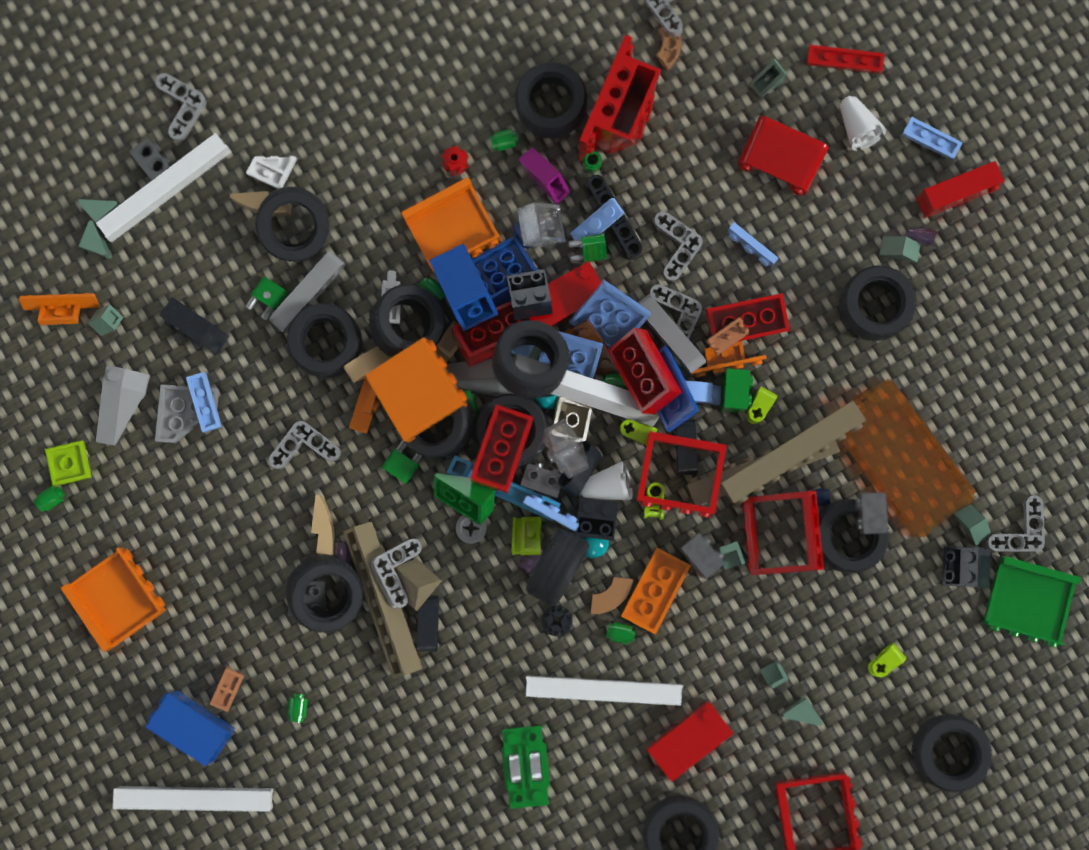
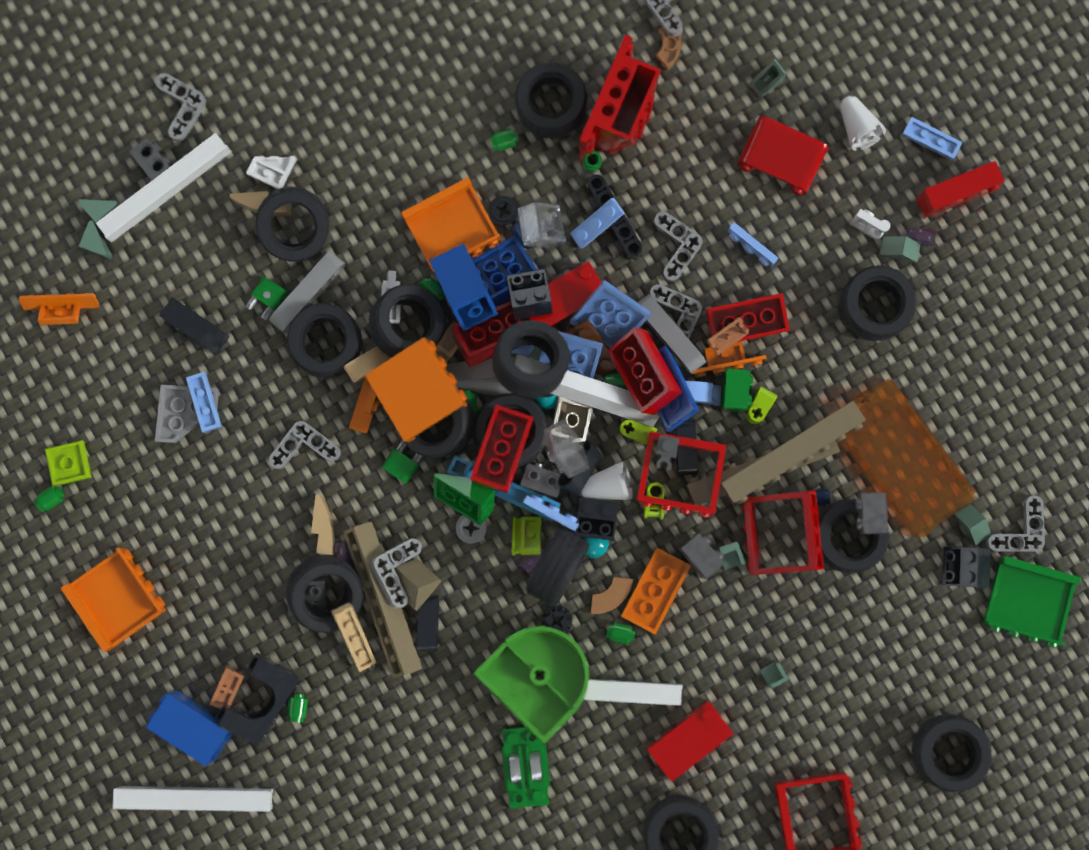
sand green panel [88,305,123,336] -> none
light grey wedge [96,365,150,446] -> none
red brick [441,145,469,177] -> none
magenta slope [518,147,570,205] -> none
green piece [569,233,607,263] -> none
sand green slope [780,697,823,726] -> none
red plate [807,45,885,74] -> none
lime piece [868,643,907,677] -> none
none -> black arch [214,652,300,746]
none -> tan plate [332,602,377,672]
none -> bright green piece [474,626,589,745]
none -> black gear [488,196,518,226]
none -> dark grey plate [656,435,679,471]
none -> white plate [850,209,890,240]

